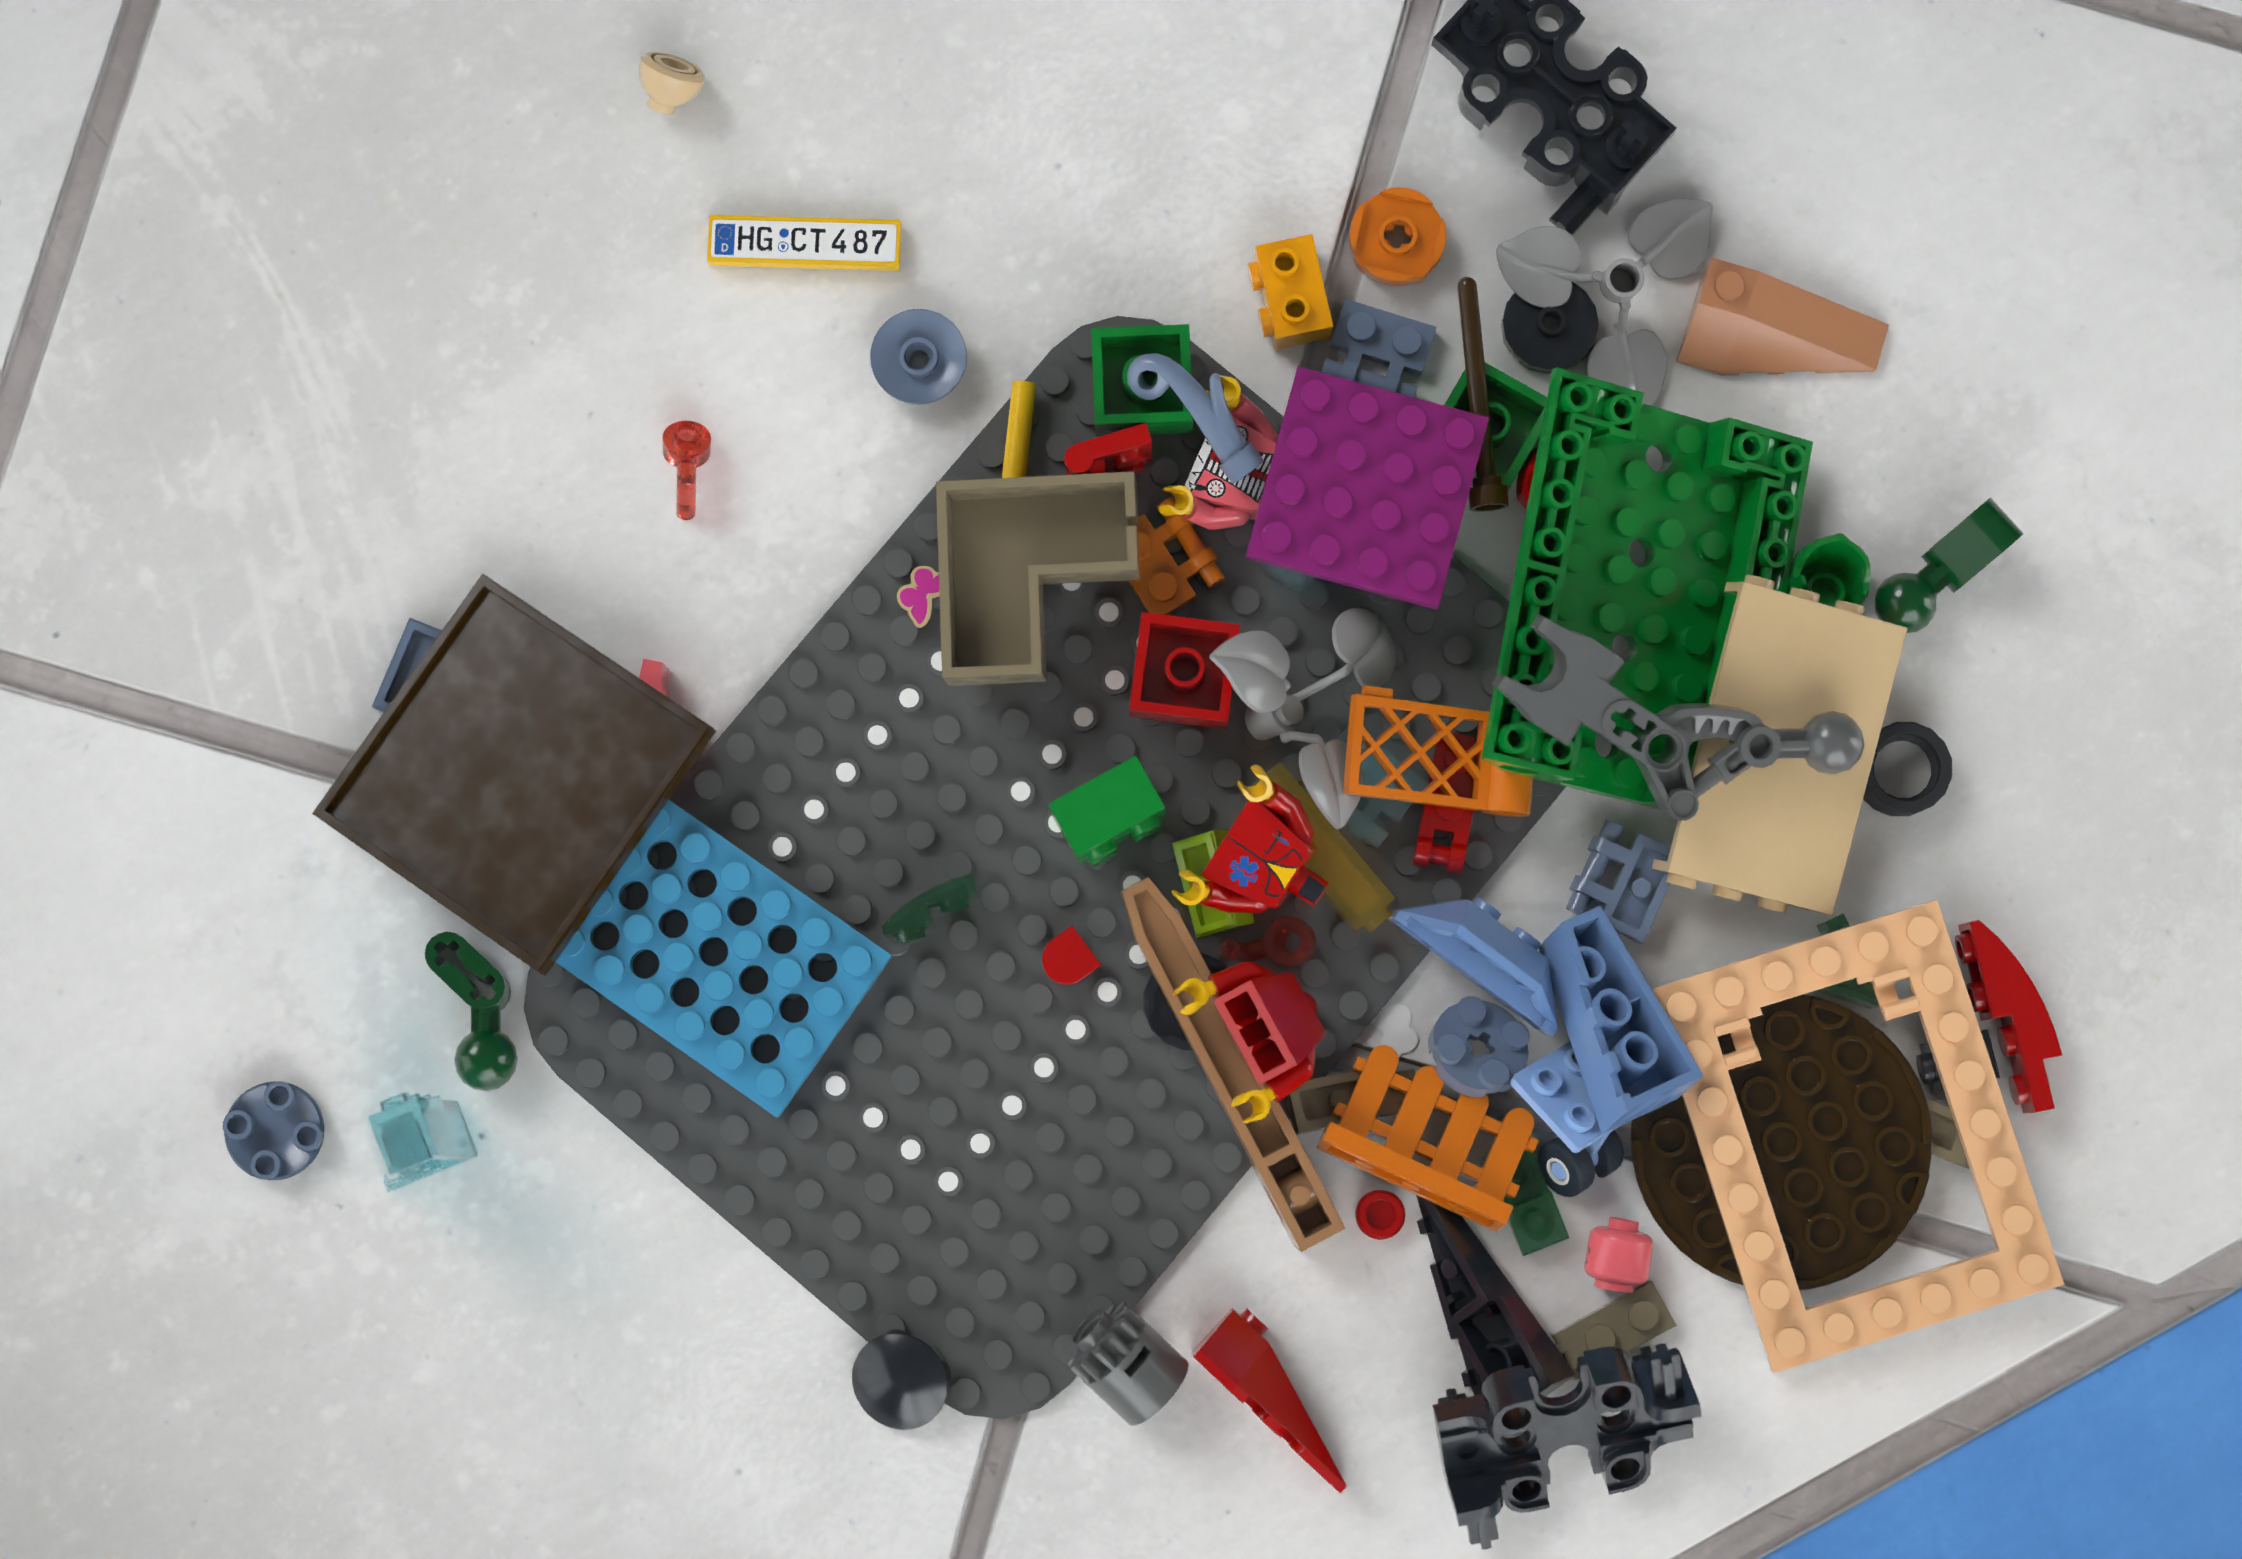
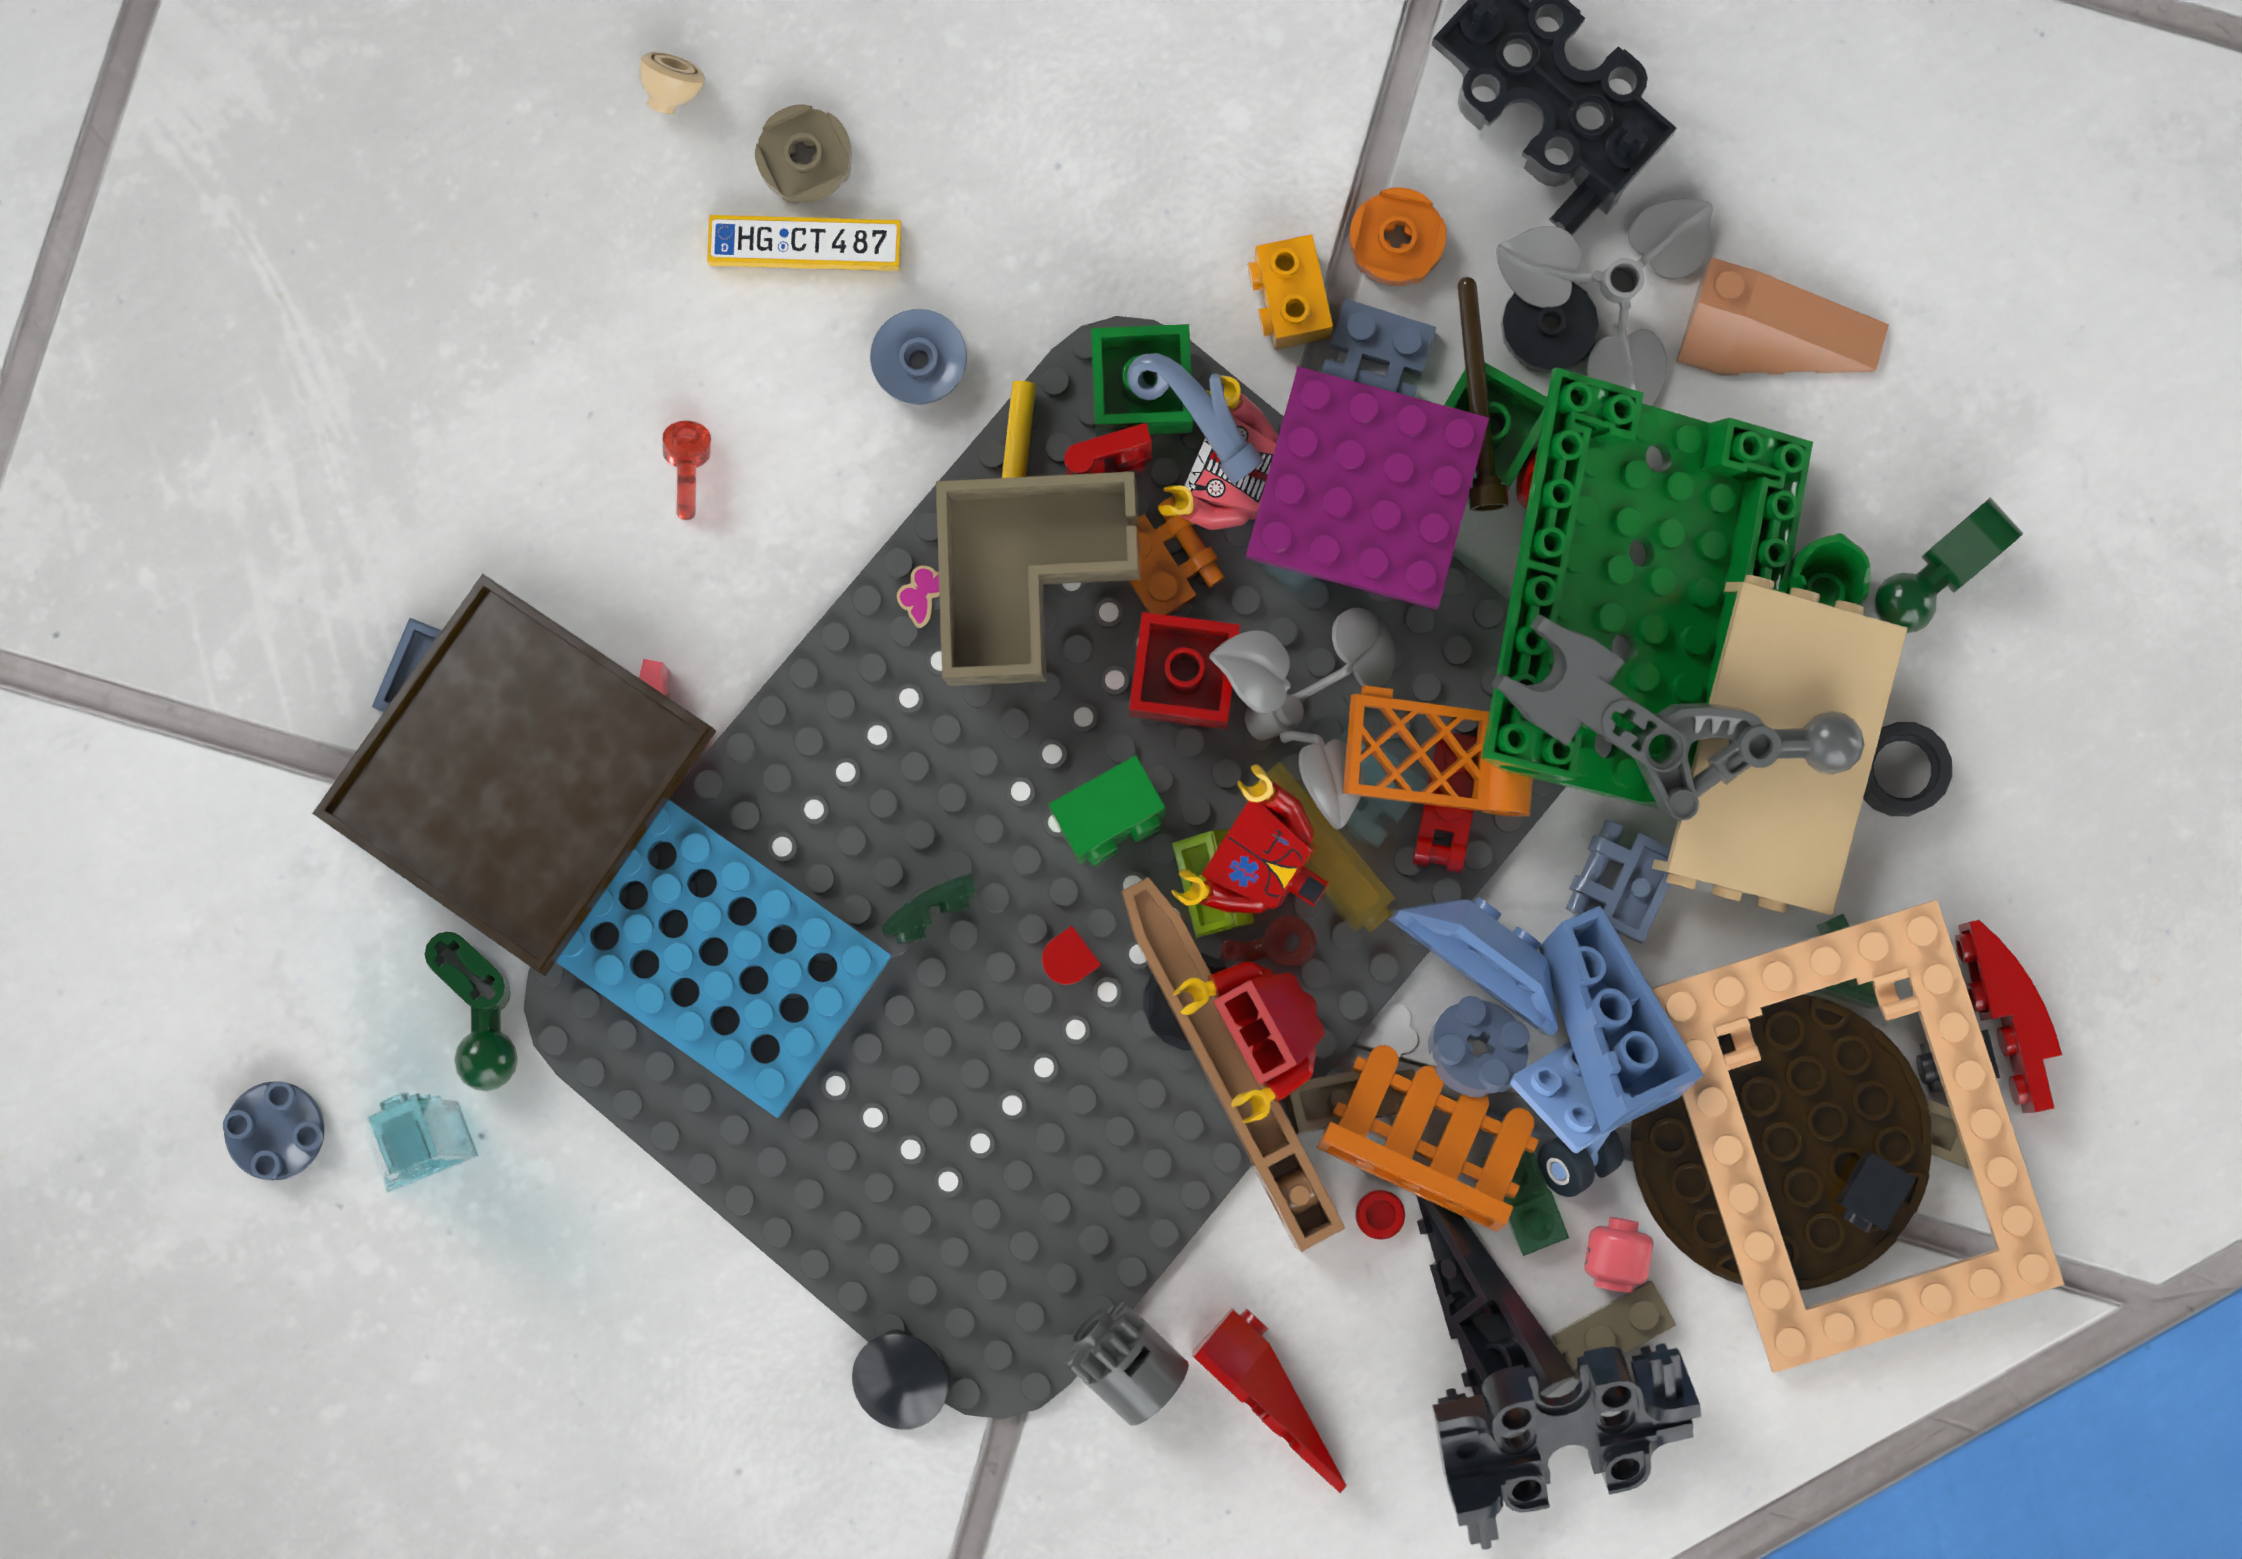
none -> dark tan plate [755,104,852,204]
none -> black brick [1835,1149,1916,1232]

